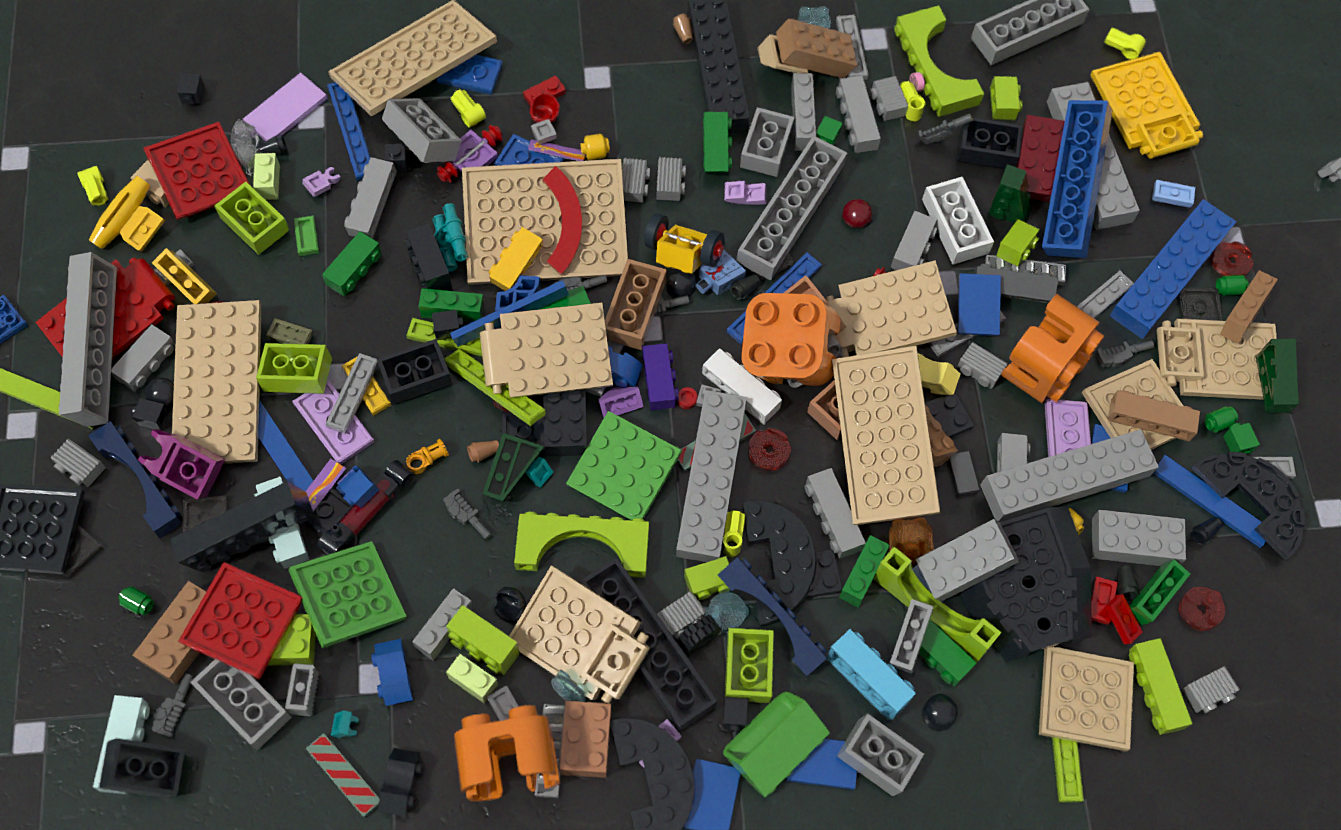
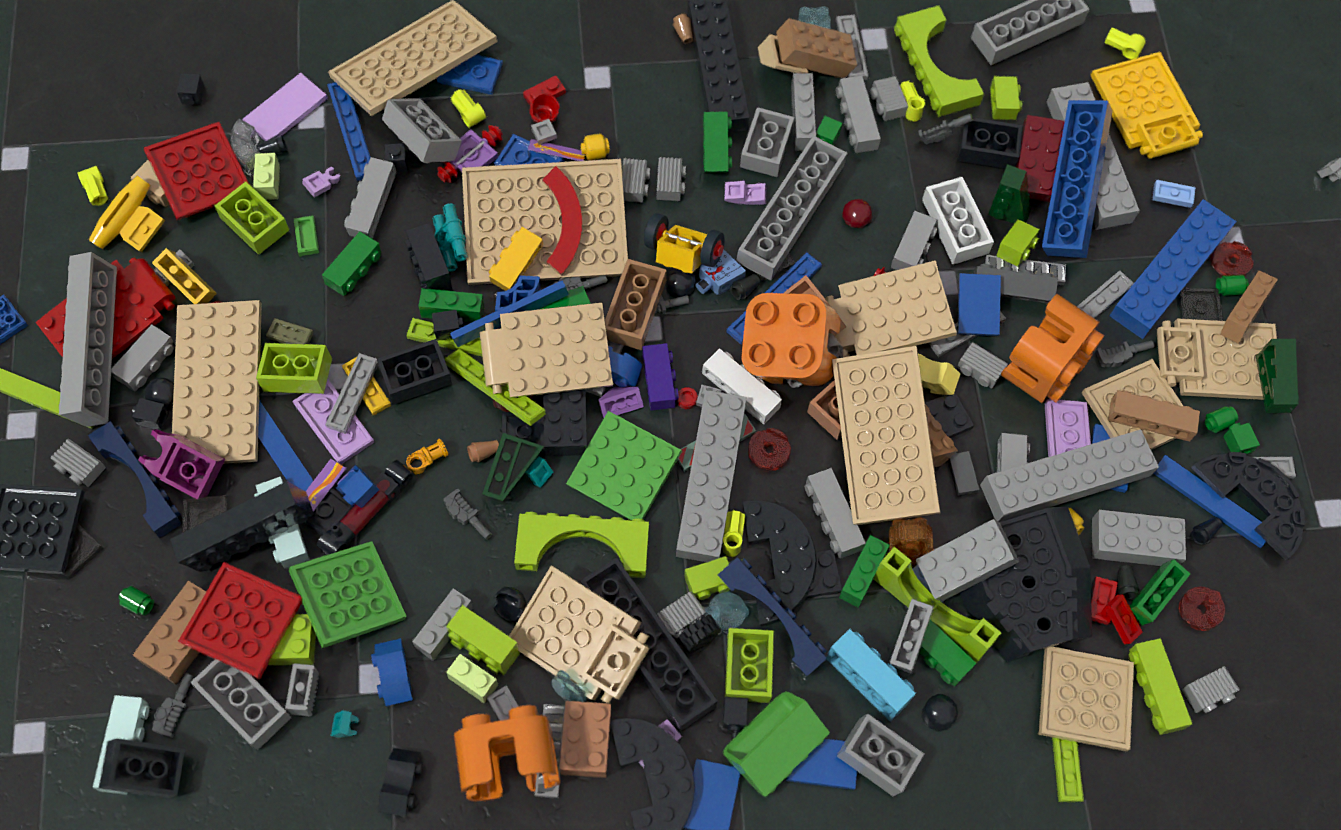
tile [306,733,379,818] -> none
bright pink tile [910,72,925,92] -> none

